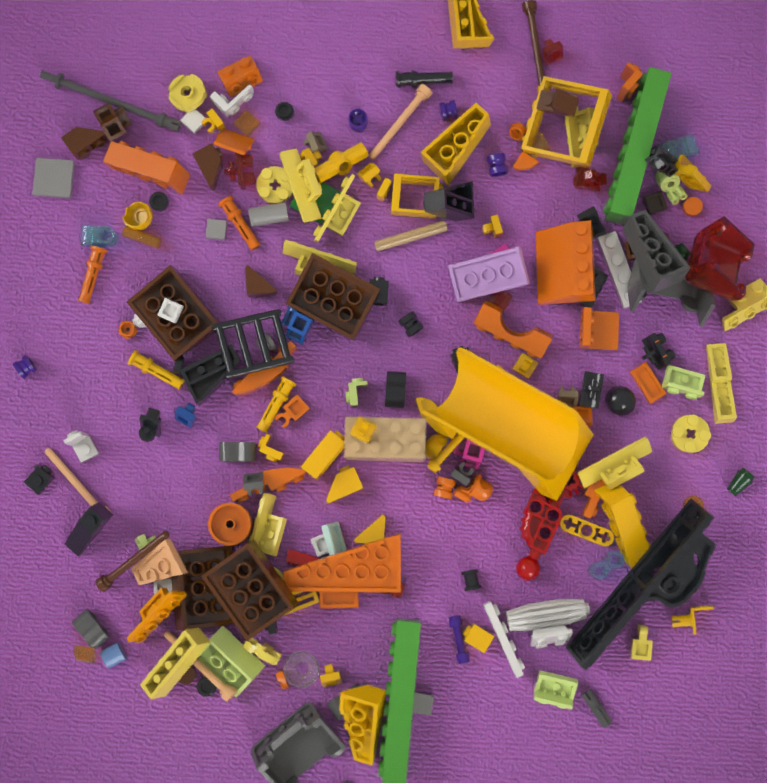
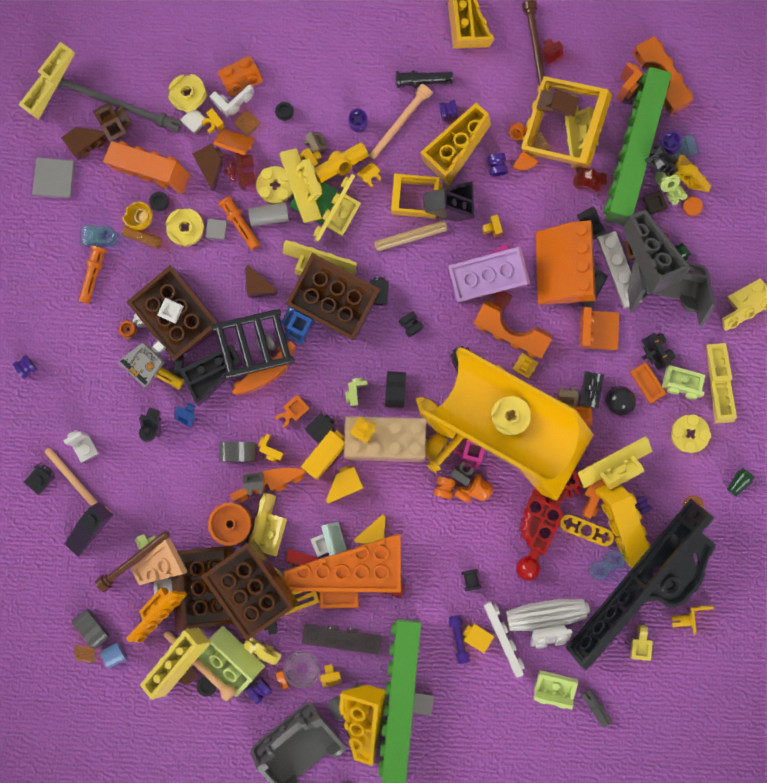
yellow pin [256,376,297,433] -> none
yellow tile [377,178,392,202] -> none
clear red windscreen [685,216,755,301] -> none
none -> light yellow slope [19,42,75,120]
none -> light grey torso [118,340,166,387]
none -> light yellow plate [166,208,205,247]
none -> dark purple wheel [245,677,273,705]
none -> clear smoke bracket [302,624,381,655]
none -> black brick [305,413,335,444]
none -> light yellow plate [491,396,531,435]
none -> orange arch [632,36,693,116]
none -> dark purple wheel [635,495,653,515]
none -> dark purple wheel [662,131,681,154]

